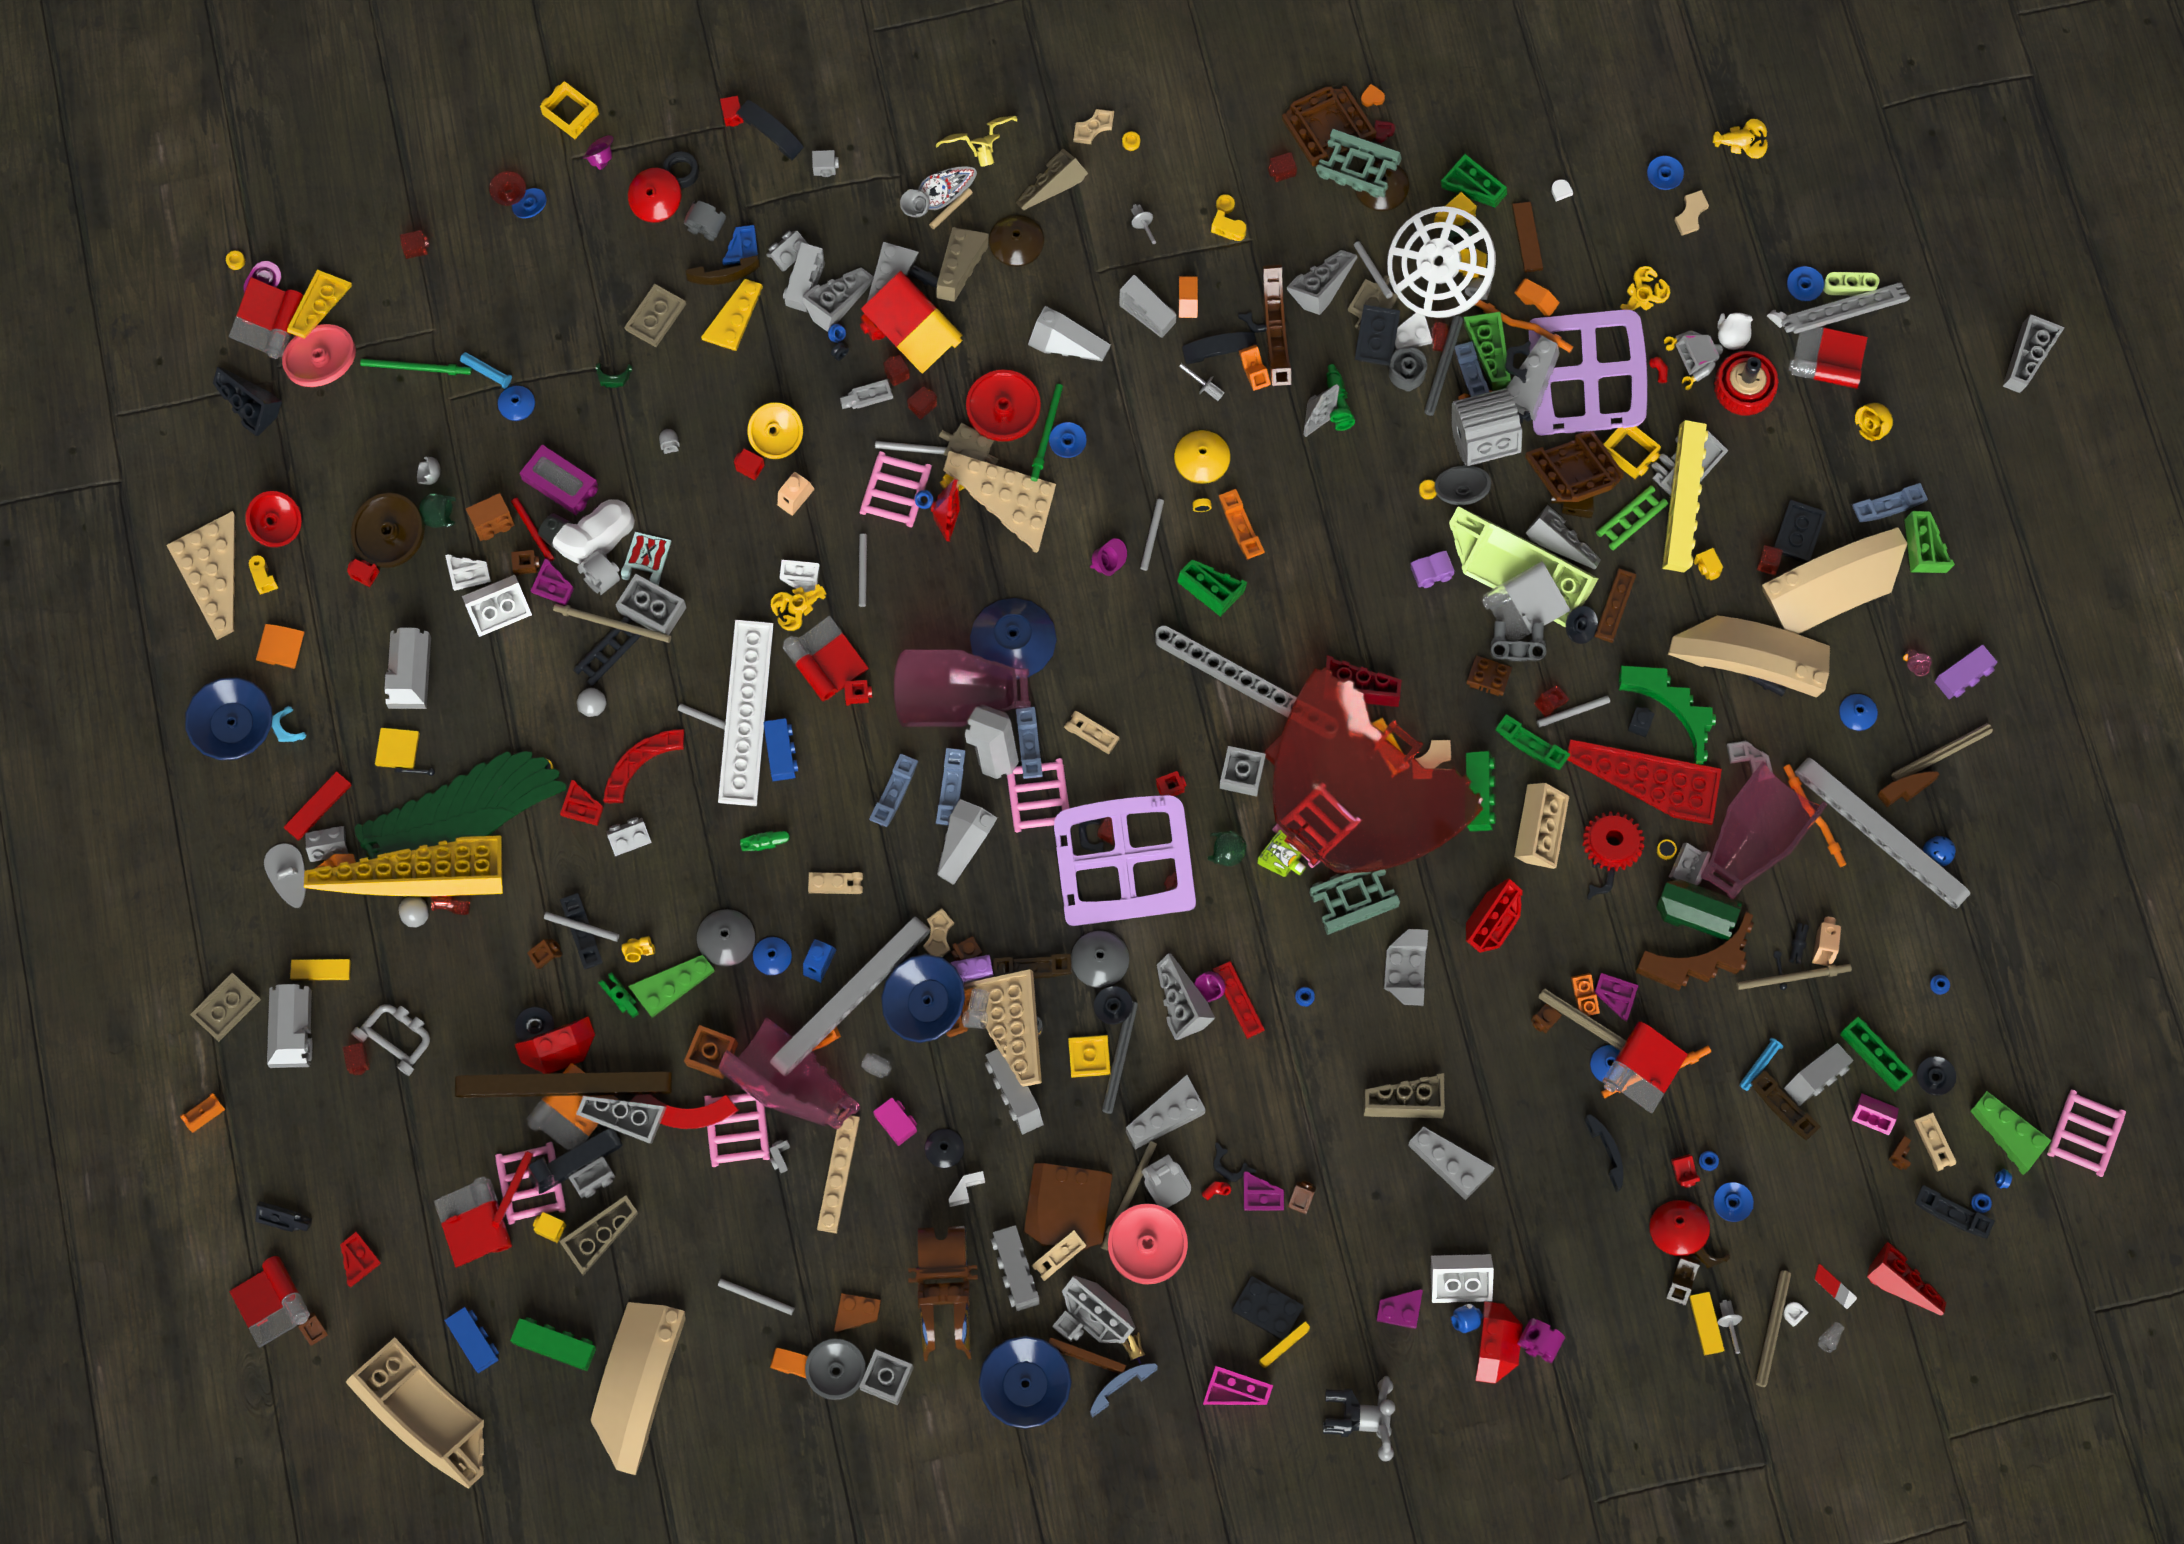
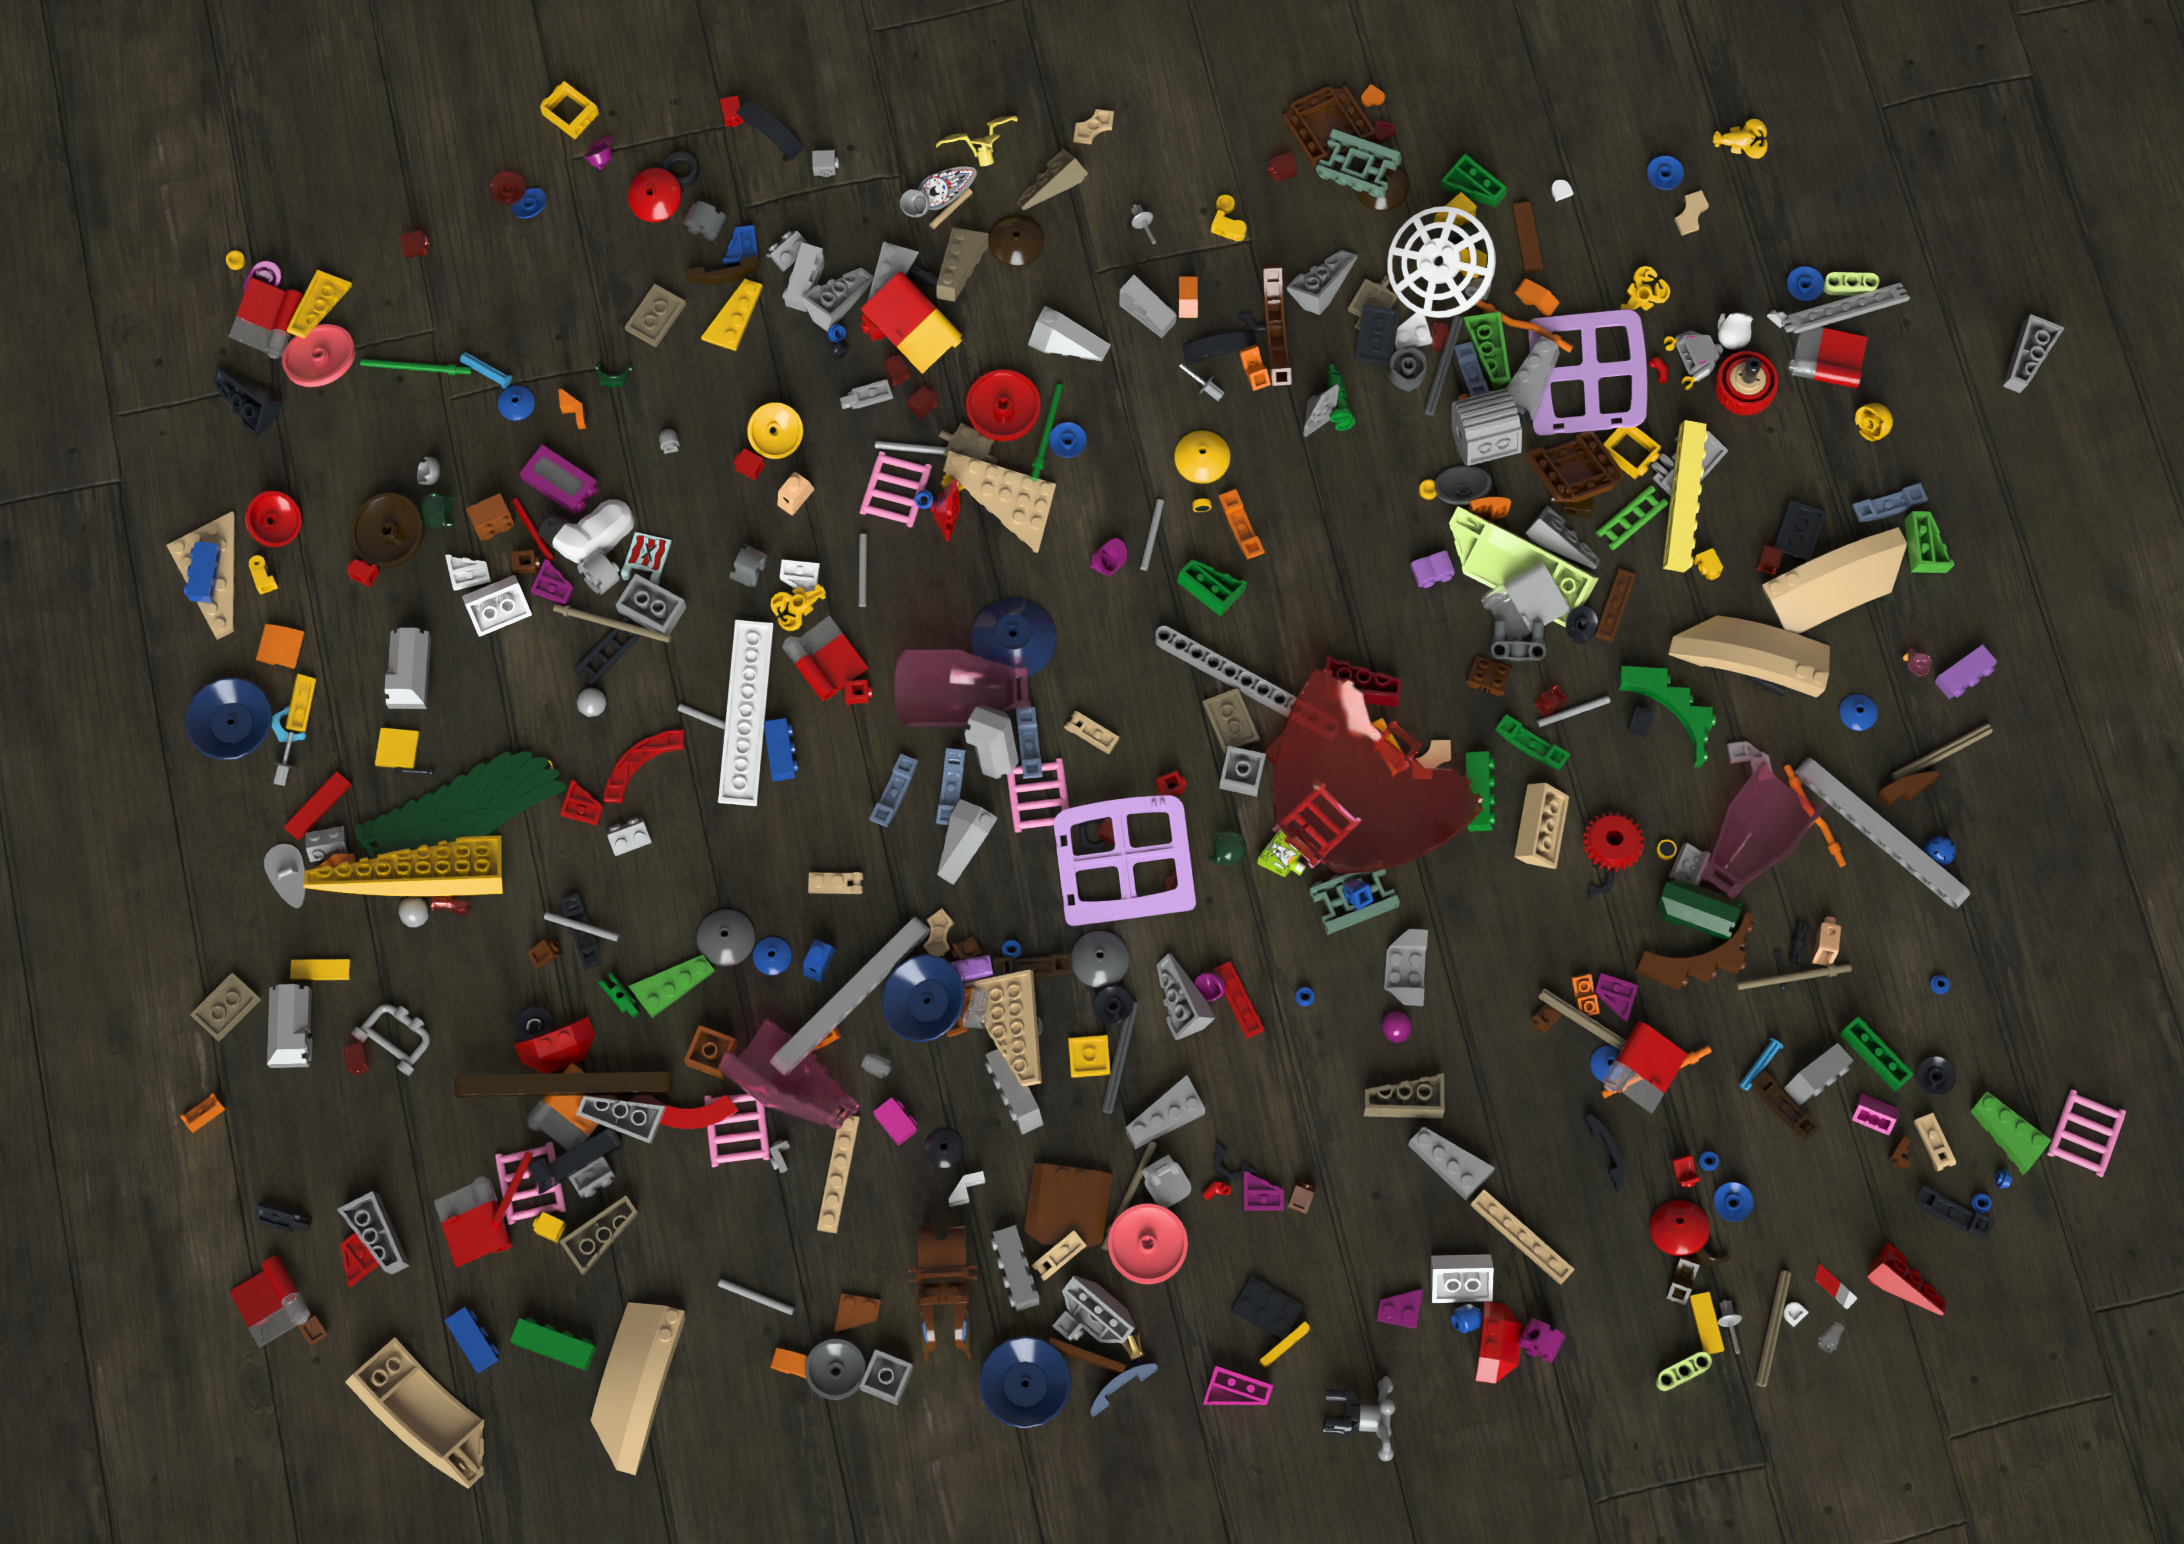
yellow plate [622,936,655,962] -> none
green hinge [740,831,790,851] -> none
yellow tile [1122,131,1140,151] -> none
light grey bar [1354,241,1393,299] -> none
red wedge [1466,879,1523,953] -> none
black helmet [1505,341,1531,383] -> none
red wing [1567,739,1722,825] -> none
none -> blue brick [184,542,221,603]
none -> light grey piece [273,732,295,786]
none -> yellow tile [285,674,316,733]
none -> light grey wedge [337,1191,410,1274]
none -> orange slope [558,389,586,429]
none -> dark grey brick [729,544,768,587]
none -> blue plate [1002,940,1021,959]
none -> dark tan plate [1202,688,1260,754]
none -> blue brick [1343,878,1373,910]
none -> magenta hair [1381,1011,1412,1043]
none -> orange slope [1468,497,1511,522]
none -> tan plate [1470,1190,1575,1285]
none -> yellowish green beam [1656,1352,1712,1391]

